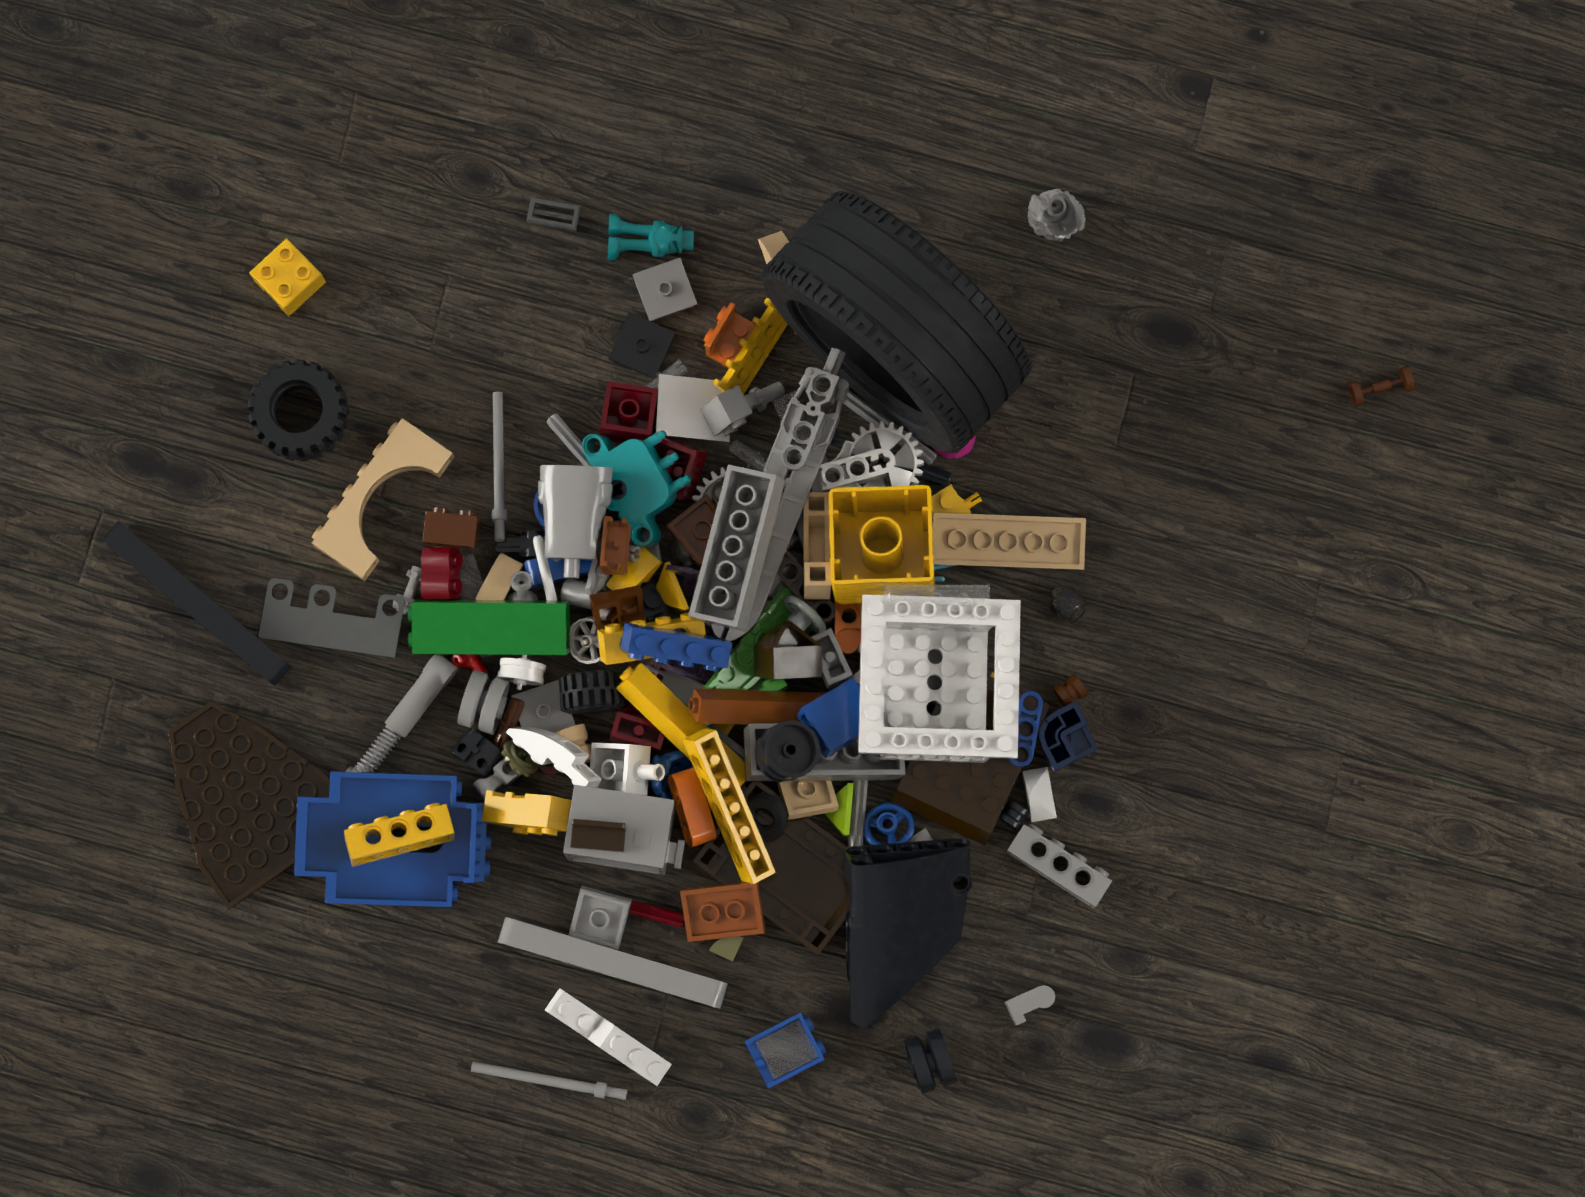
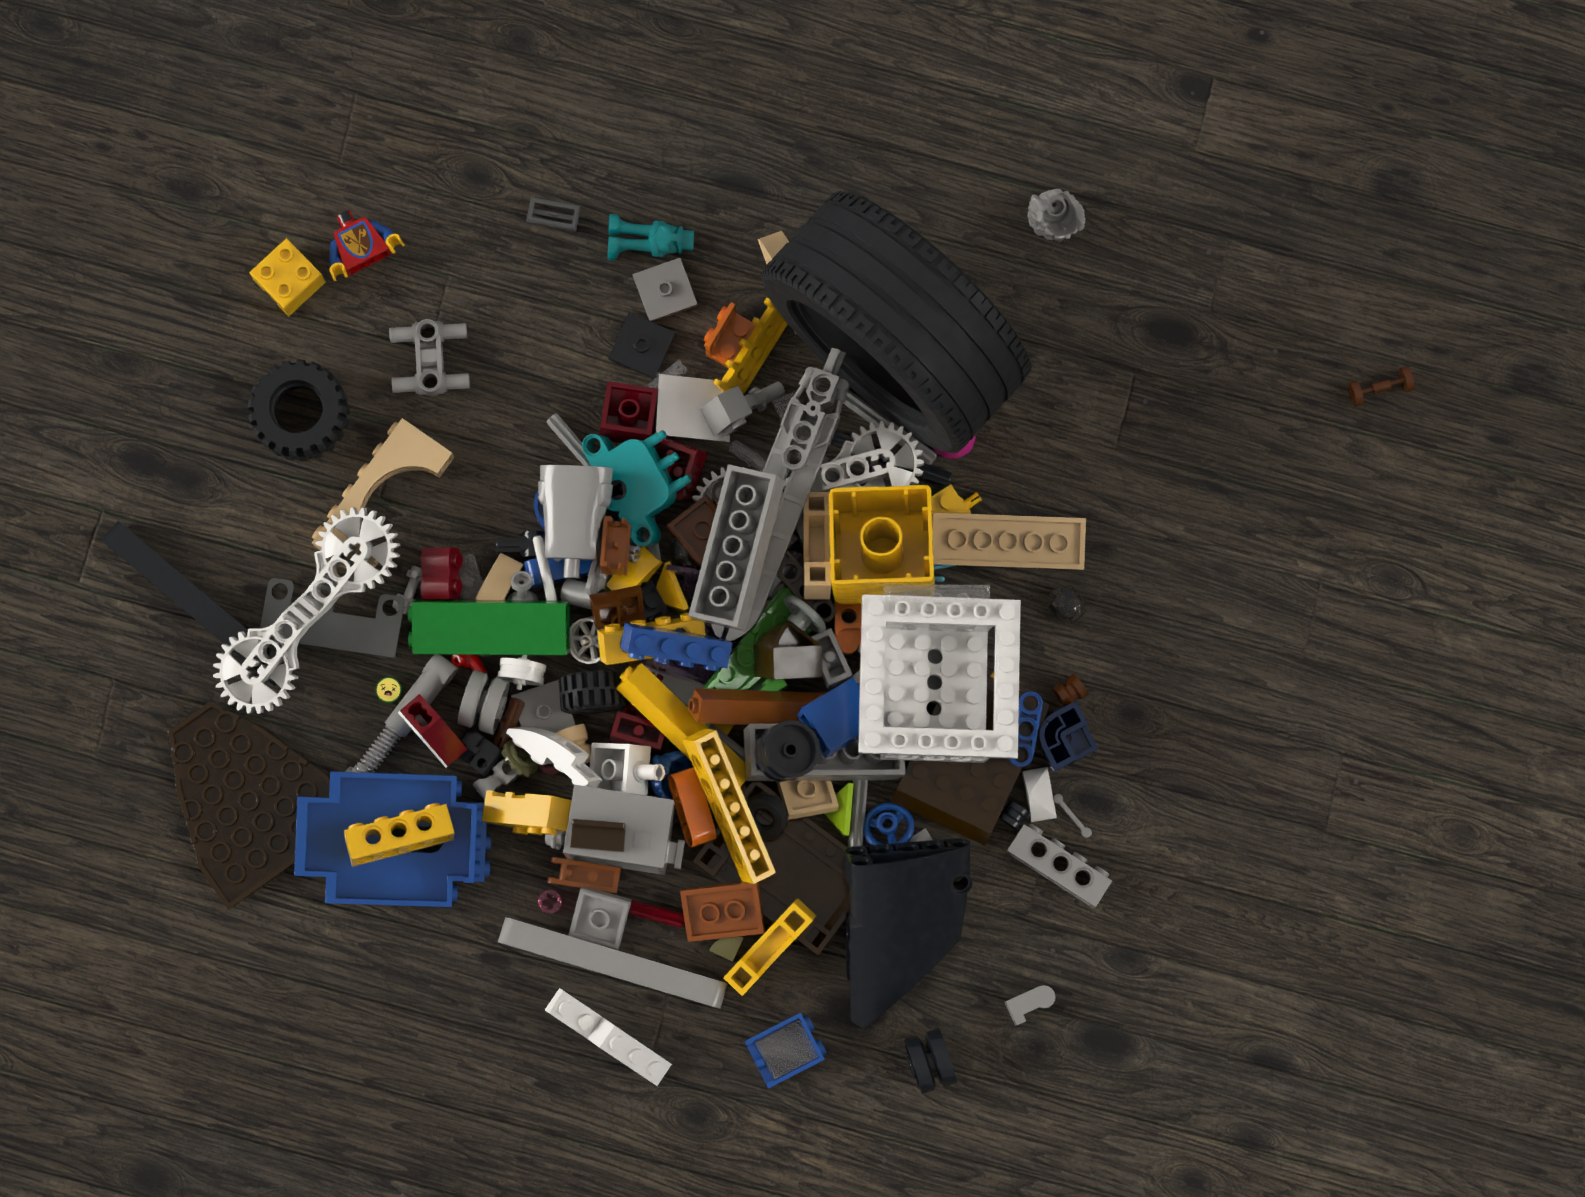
reddish brown slope [422,507,482,550] -> none
light grey bar [471,1061,628,1100] -> none
light grey bar [492,392,507,542] -> none
none -> white beam [213,507,400,714]
none -> torso [329,210,405,281]
none -> light yellow tile [376,677,402,704]
none -> light grey piece [389,319,470,397]
none -> dark red piece [398,694,467,768]
none -> clear pink bush [538,890,562,914]
none -> white plate [545,831,566,850]
none -> dark orange hinge [547,857,621,894]
none -> yellow arch [723,898,817,996]
none -> light grey hinge [1053,794,1092,838]

